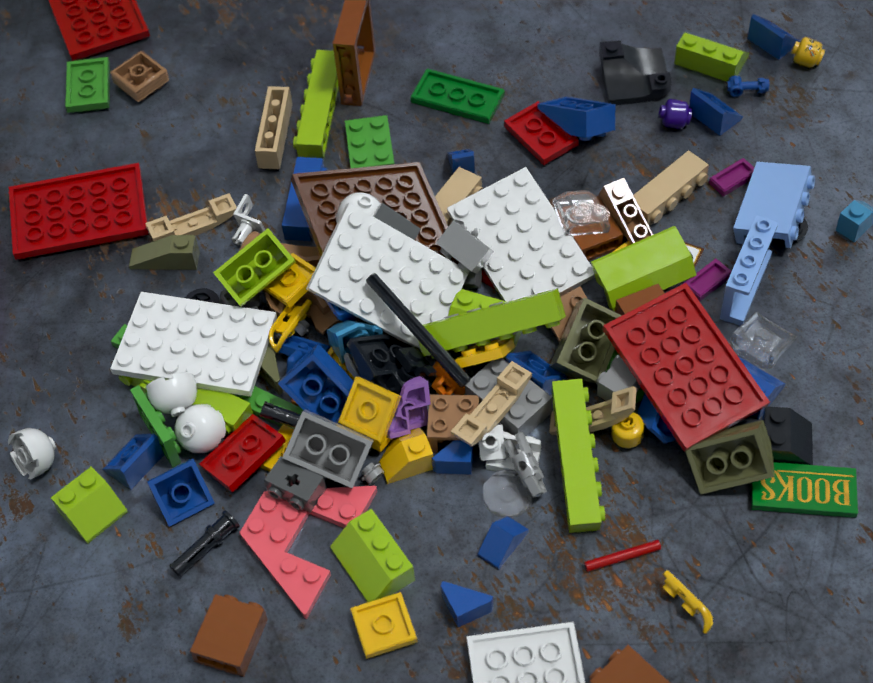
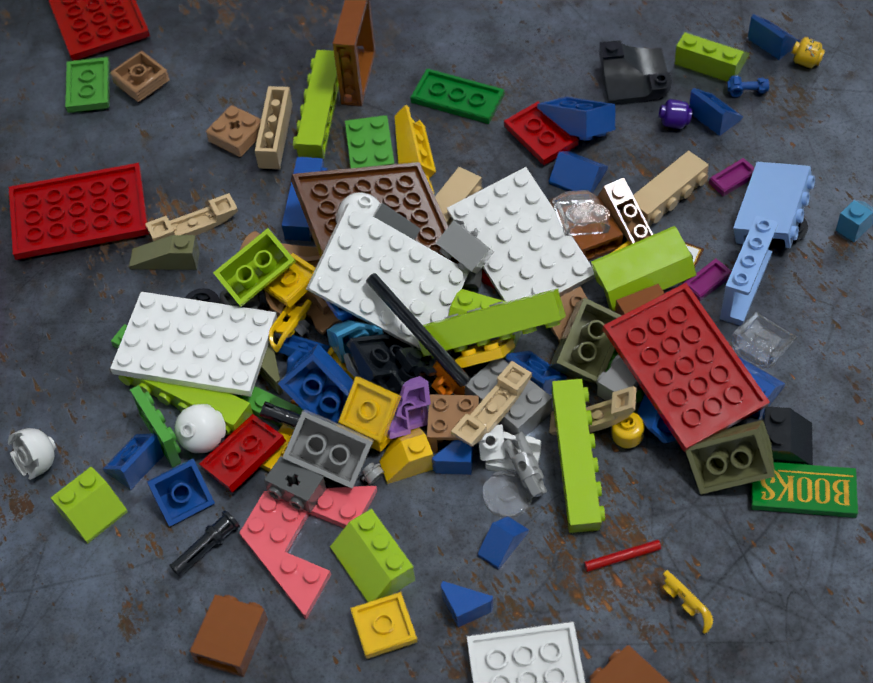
white cylinder [146,372,197,417] -> none
white bracket [231,194,265,246] -> none
blue slope [447,149,475,175] -> none
none -> medium nougat brick [206,105,261,157]
none -> yellow wedge [395,105,436,193]
none -> blue slope [549,151,608,199]

